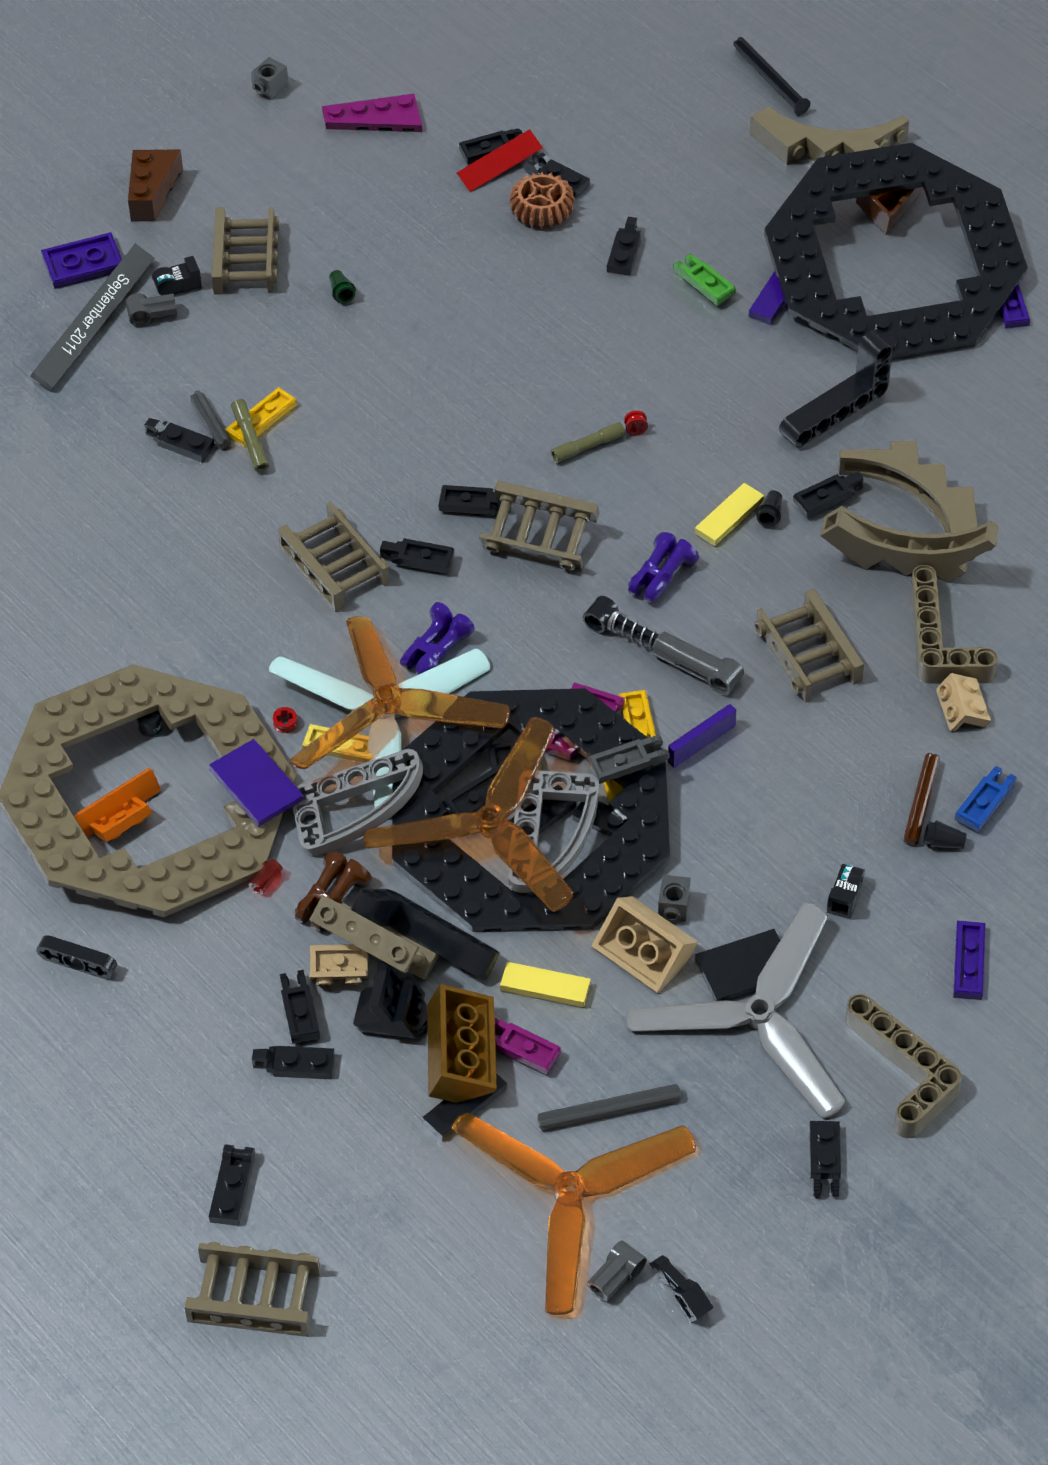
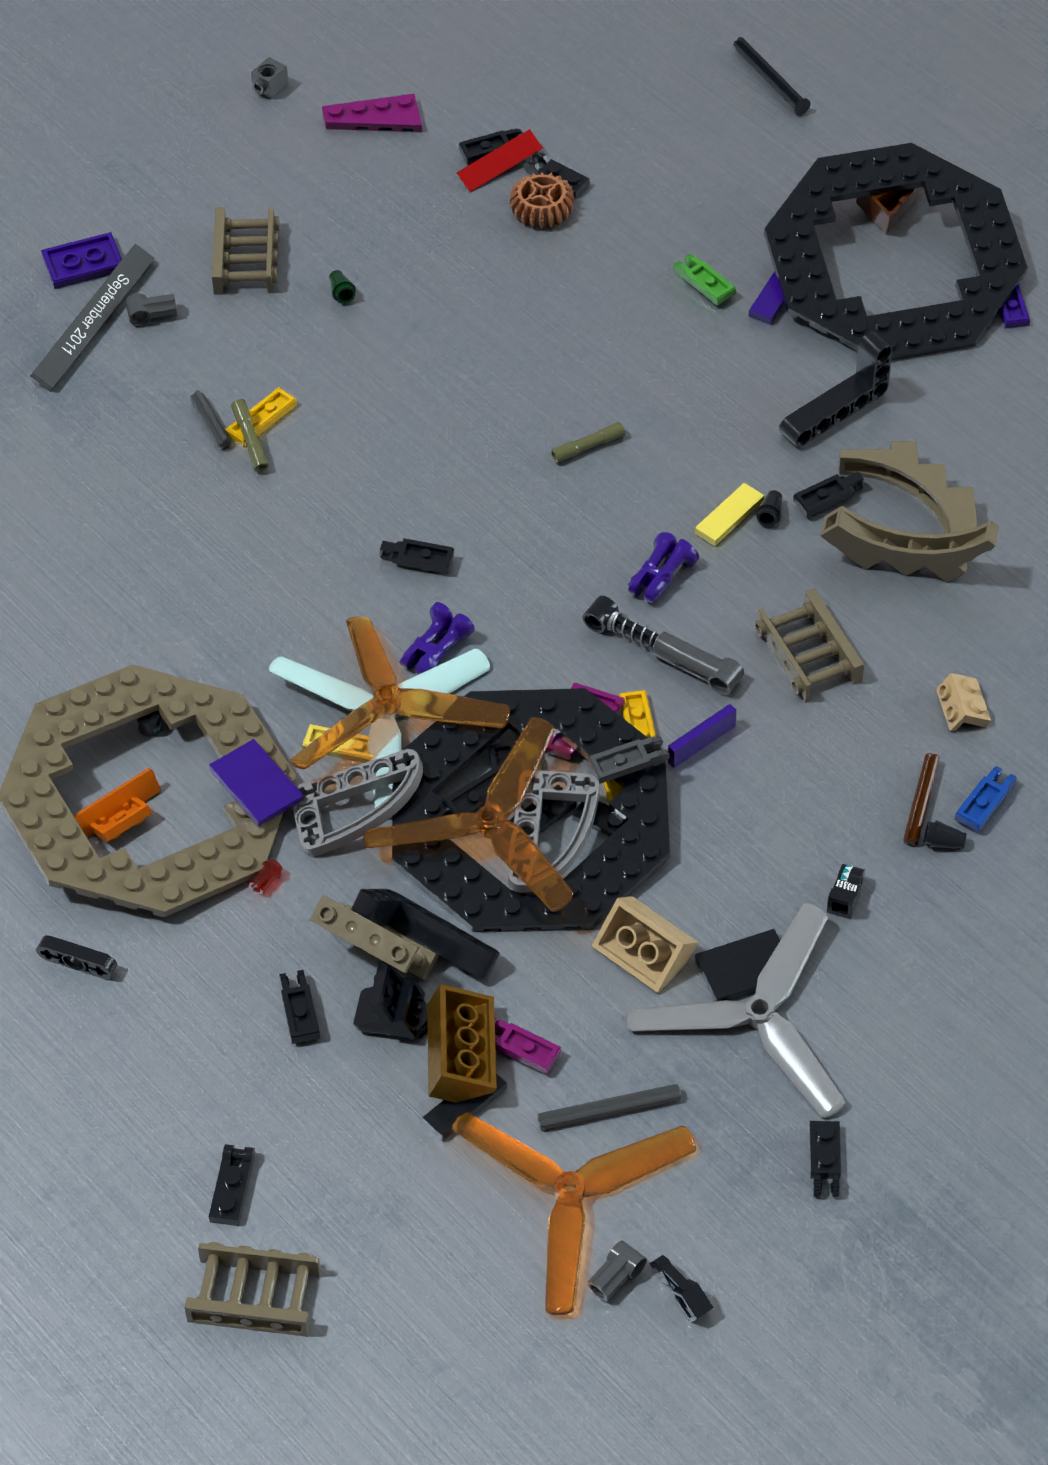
reddish brown wedge [128,149,183,222] -> none
black hinge [144,418,215,462] -> none
black leg [152,256,202,296] -> none
black hinge [252,1046,335,1079] -> none
red bush [273,707,297,733] -> none
dark tan fence [278,502,389,612] -> none
reddish brown piece [295,851,372,931] -> none
tan bracket [309,944,368,986] -> none
black hinge [438,485,512,515] -> none
dark tan fence [479,480,600,571] -> none
light yellow tile [500,962,591,1008] -> none
black hinge [607,216,641,275] -> none
red bush [624,410,648,435] -> none
dark grey brick [658,875,691,922] -> none
dark tan arch [750,106,909,165] -> none
dark tan beam [845,994,962,1138] -> none
dark tan beam [910,565,998,684] -> none
dark purple tile [953,920,986,1000] -> none

